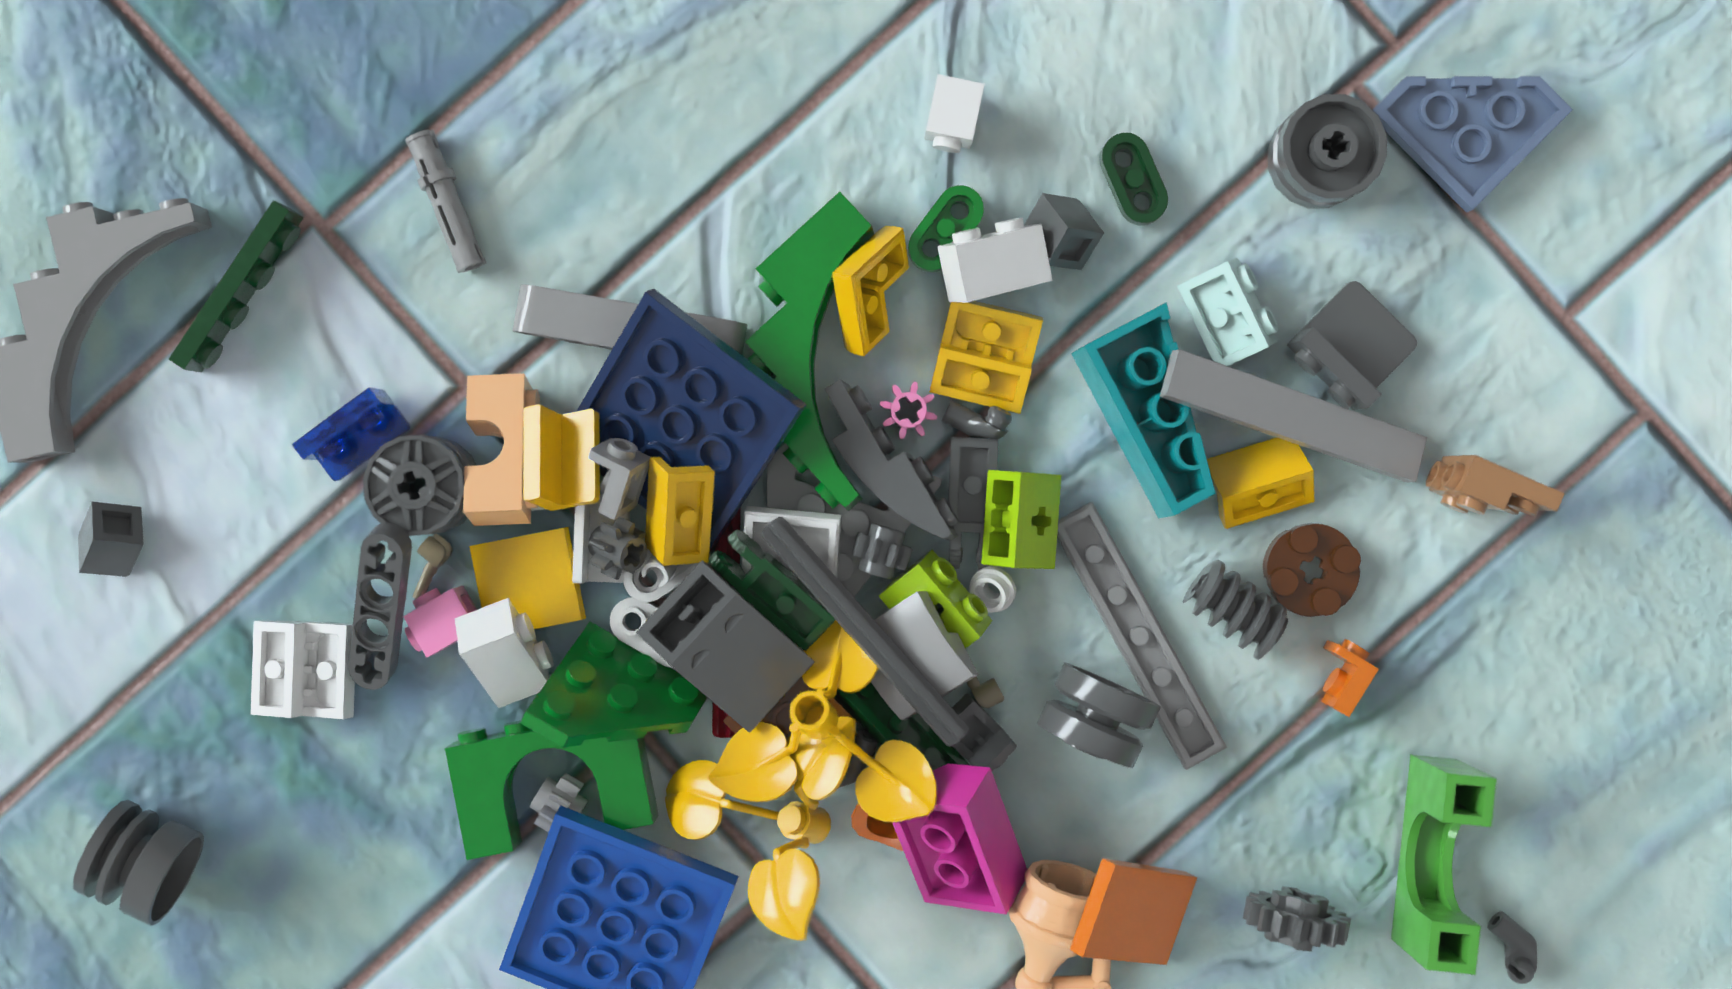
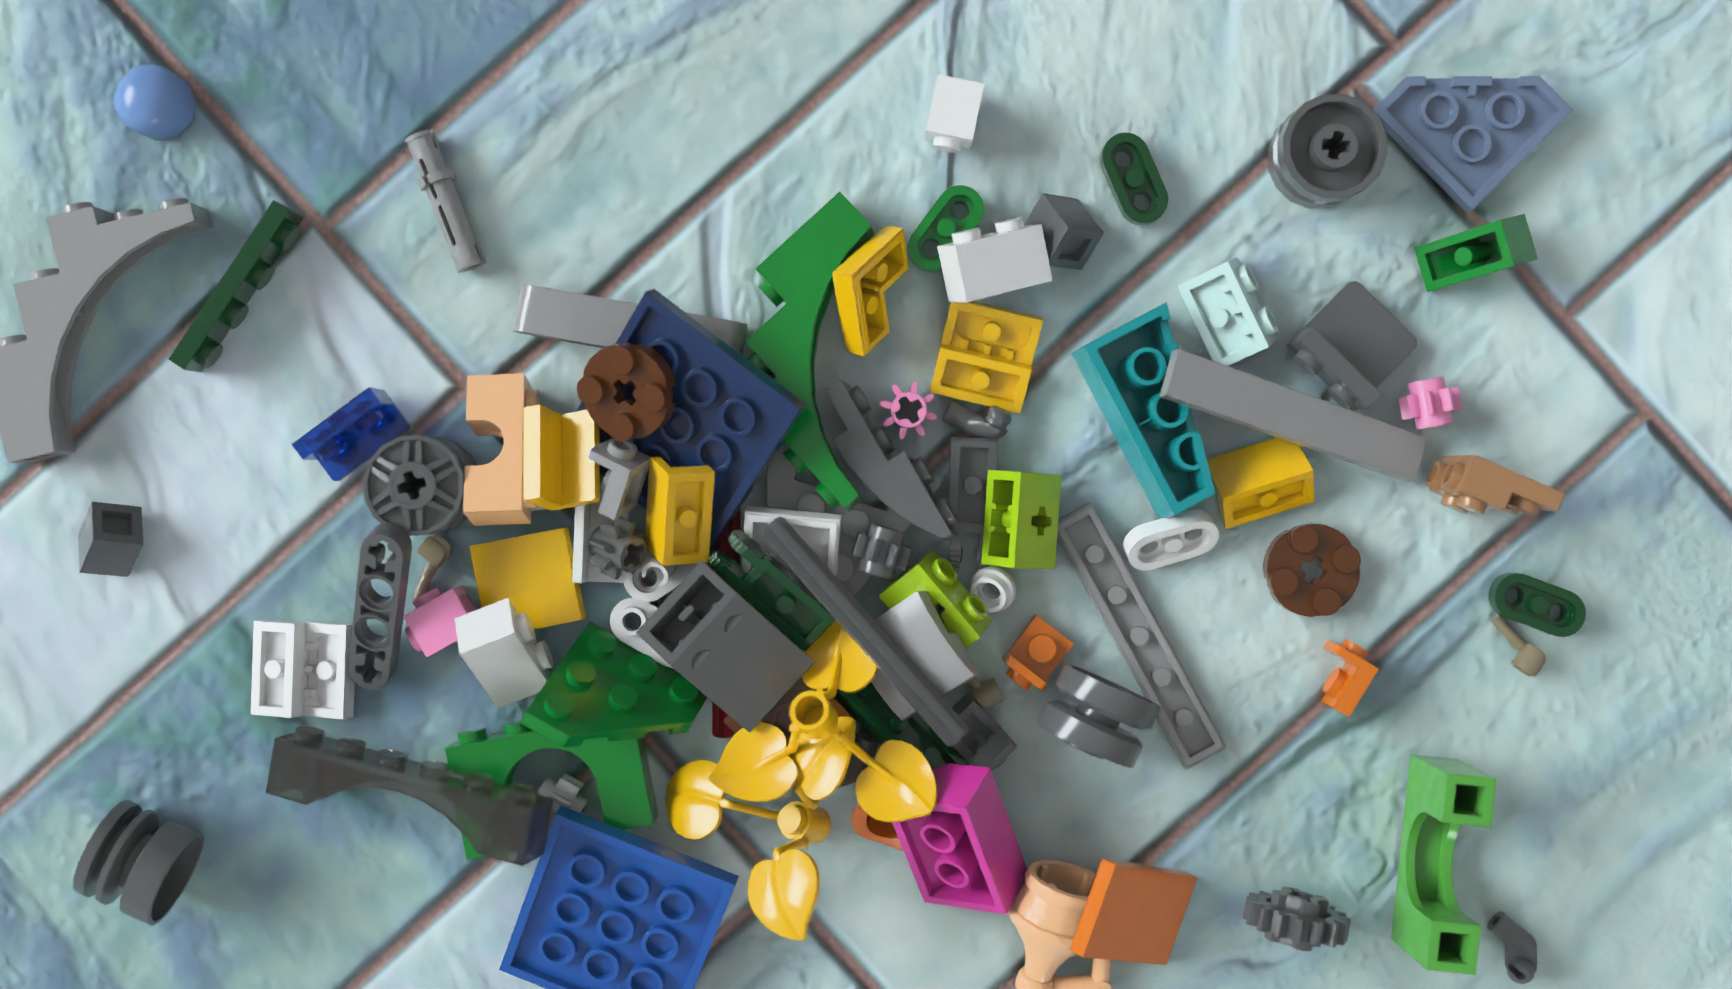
dark grey piece [1182,560,1288,660] -> none
none -> medium blue hair [114,64,196,141]
none -> clear smoke arch [266,726,554,866]
none -> reddish brown plate [577,342,676,442]
none -> orange bracket [1002,614,1074,691]
none -> white plate [1123,509,1219,570]
none -> bright pink gear [1398,377,1463,430]
none -> green slope [1414,214,1538,292]
none -> dark green plate [1488,572,1586,637]
none -> dark tan hand [1491,615,1546,676]

